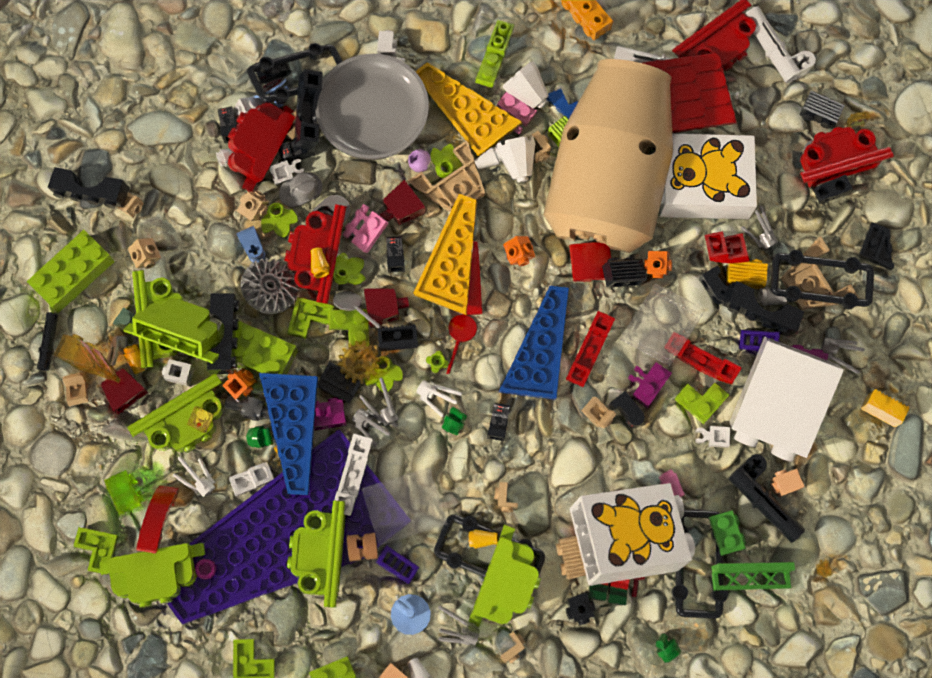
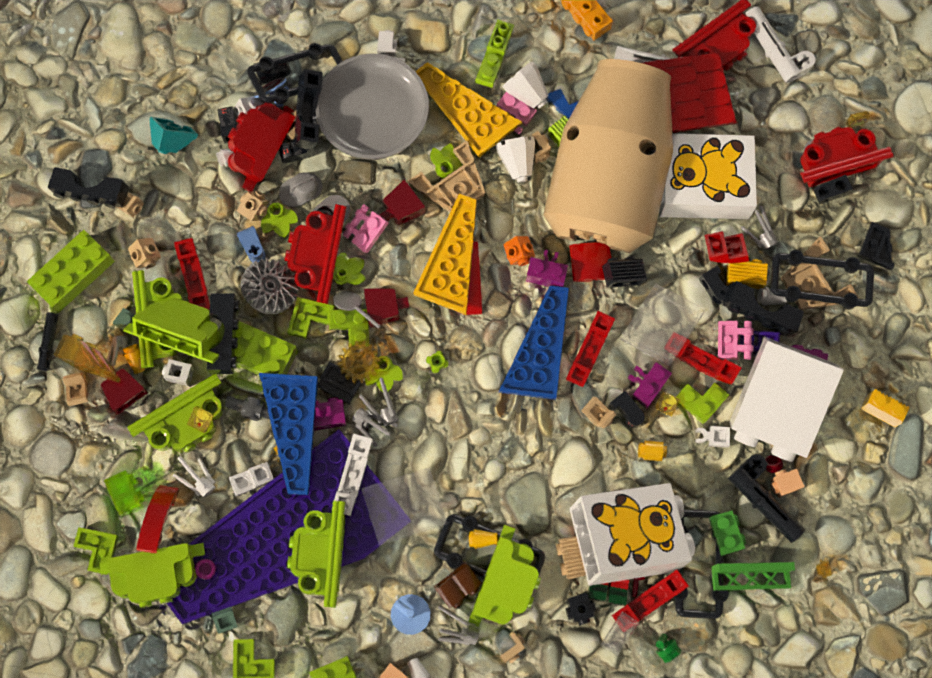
orange brick [222,368,257,400] -> none
green piece [246,426,273,448] -> none
white plate [269,159,304,184] -> none
yellow cone [311,248,330,278] -> none
medium nougat wheel [347,532,378,562] -> none
dark purple slope [374,545,420,584] -> none
black brick [377,325,418,351] -> none
black leg [386,236,405,273] -> none
lavender piece [408,149,431,173] -> none
white plant [417,380,462,417] -> none
green piece [442,407,467,435] -> none
red piece [446,315,477,374] -> none
white cone [474,147,502,170] -> none
black leg [487,403,510,442] -> none
tan bracket [494,482,518,513] -> none
orange brick [644,251,672,278] -> none
bright pink cone [659,469,685,497] -> none
black brick [800,90,845,129] -> none
light grey plant [821,337,865,374] -> none
none -> teal slope [149,117,198,154]
none -> red slope [174,238,210,310]
none -> sand green plate [212,607,238,634]
none -> reddish brown brick [434,563,481,609]
none -> magenta brick [526,250,568,287]
none -> clear tile [601,612,639,656]
none -> red slope [612,569,689,632]
none -> yellow brick [638,440,667,461]
none -> clear yellow tile [655,391,681,417]
none -> bright pink plate [718,321,754,360]
none -> dark red plate [765,455,783,473]

